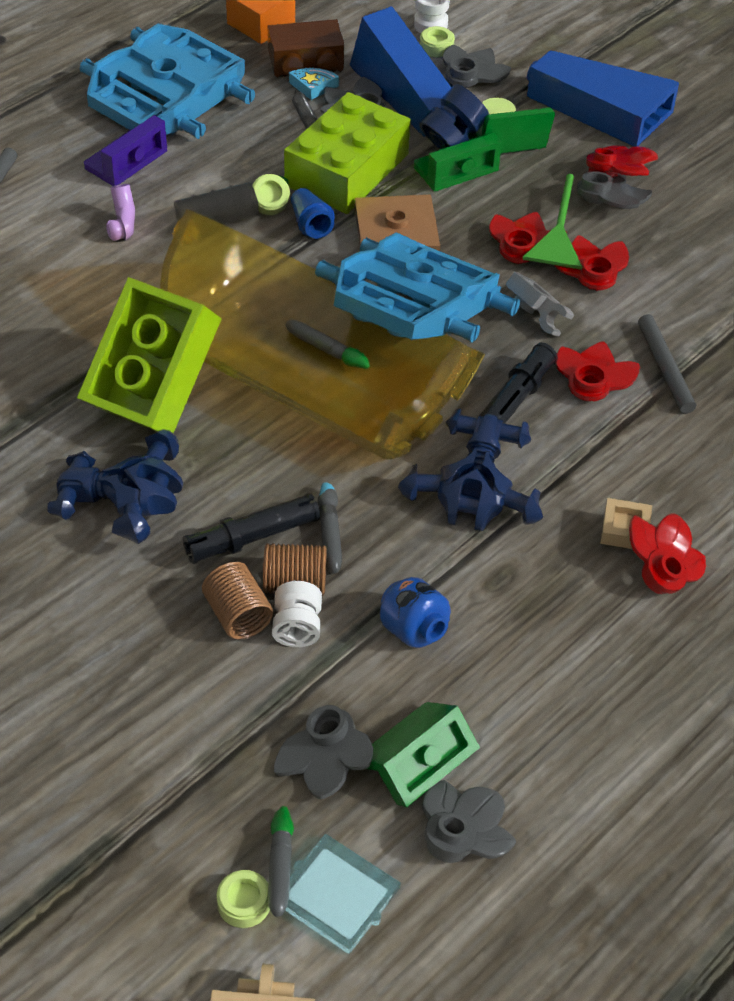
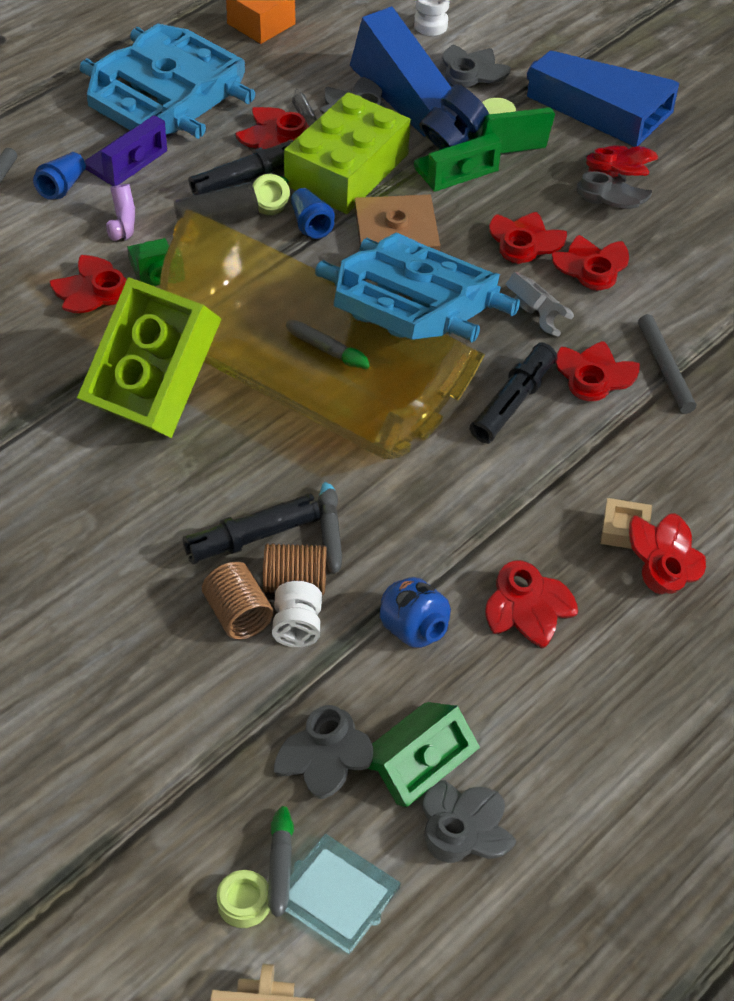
dark blue piece [47,429,183,544] -> none
reddish brown brick [267,19,344,78] -> none
medium azure tile [289,68,339,100] -> none
dark blue piece [398,409,543,531] -> none
yellowish green tile [420,26,455,58] -> none
bright green piece [523,173,582,269] -> none
none -> blue cone [33,152,86,200]
none -> red plate [50,255,127,313]
none -> green bracket [127,238,180,286]
none -> black pin [188,139,294,200]
none -> red plate [235,107,309,149]
none -> red plate [485,560,578,648]

